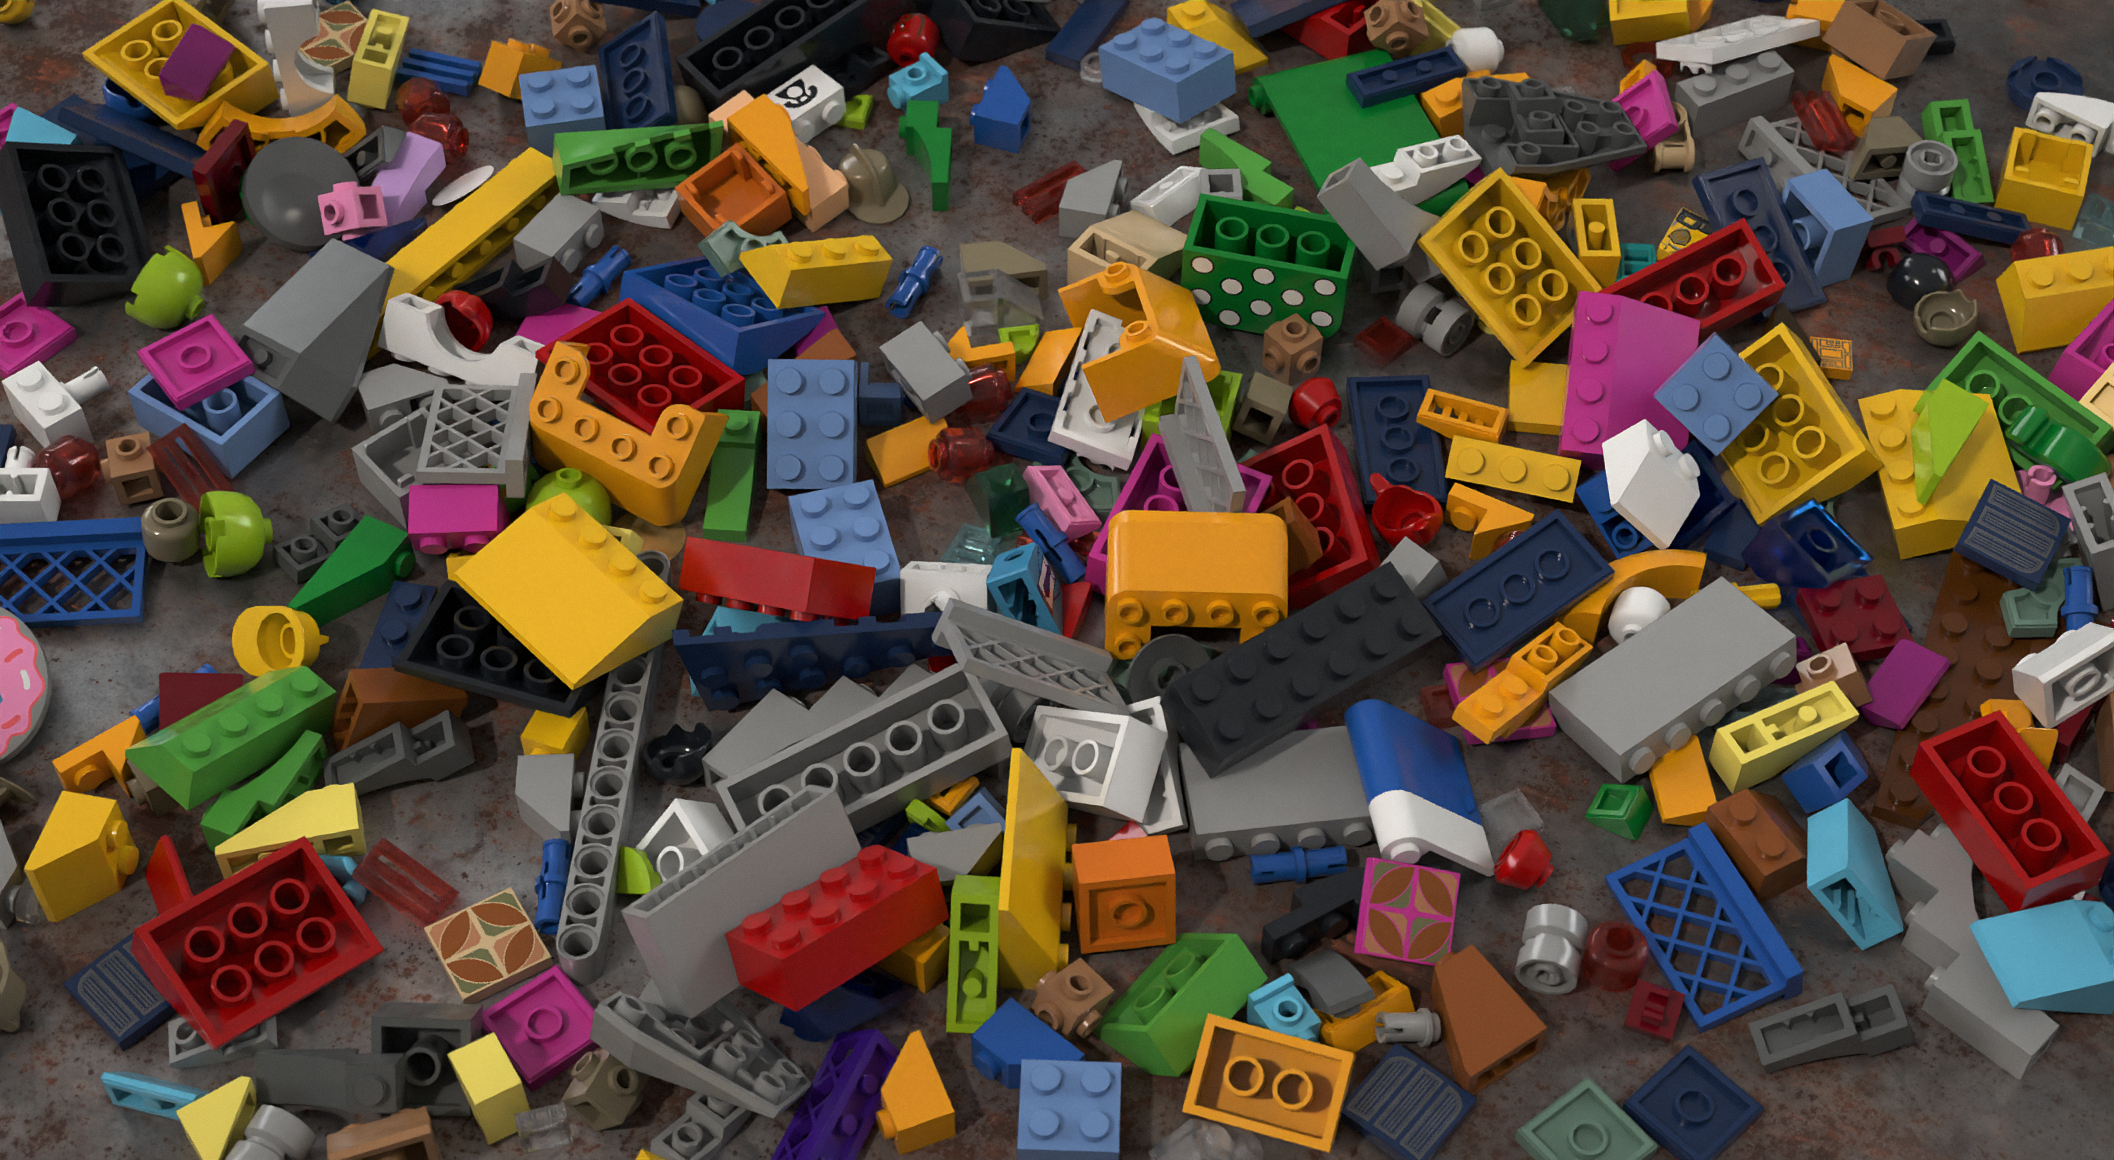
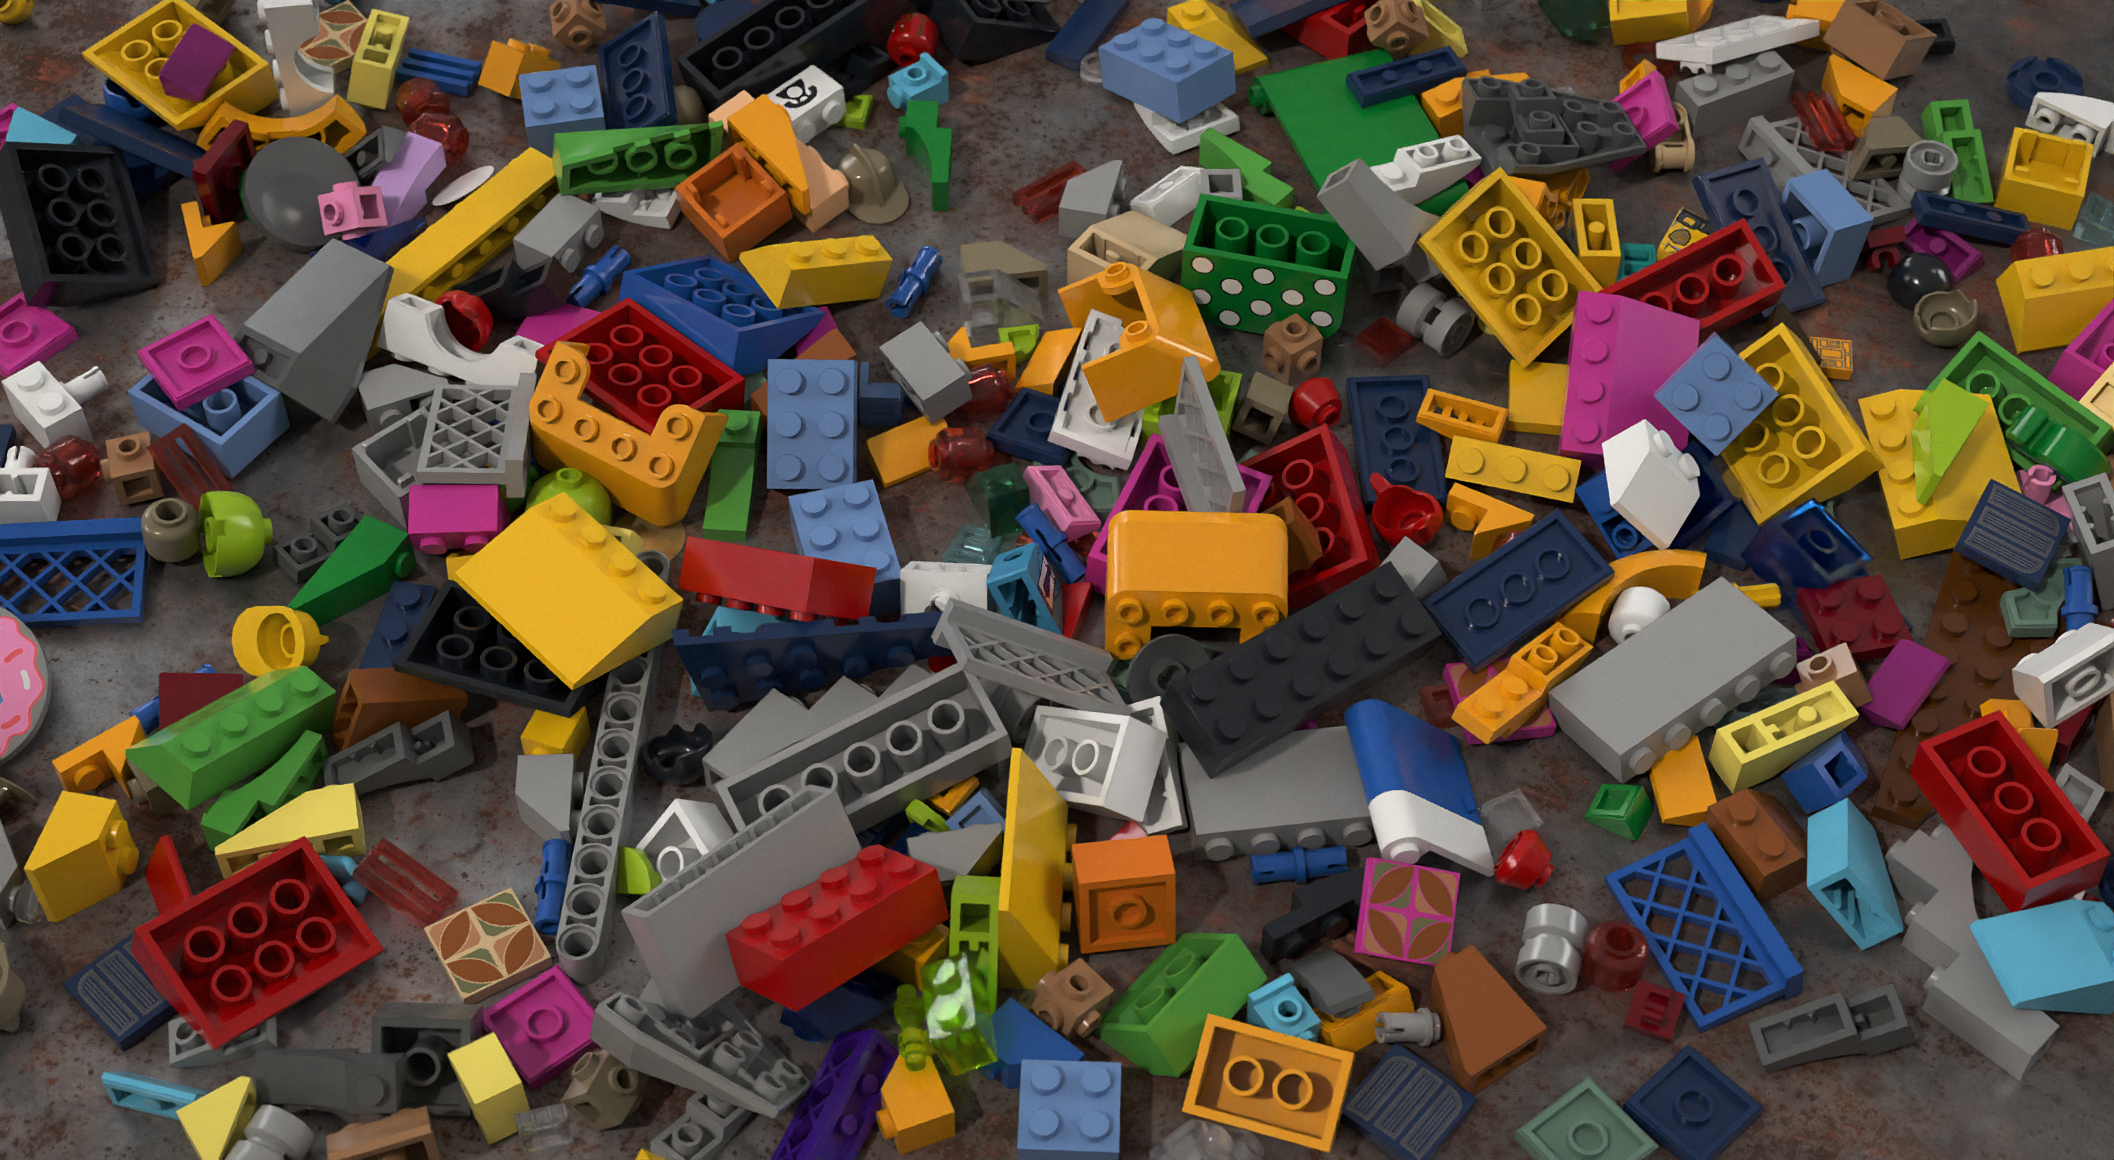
lime cylinder [125,245,205,329] -> none
sand green tile [697,220,789,278] -> none
blue slope [970,65,1031,154] -> none
white head [1445,27,1504,75] -> none
none -> clear neon green brick [893,951,998,1077]

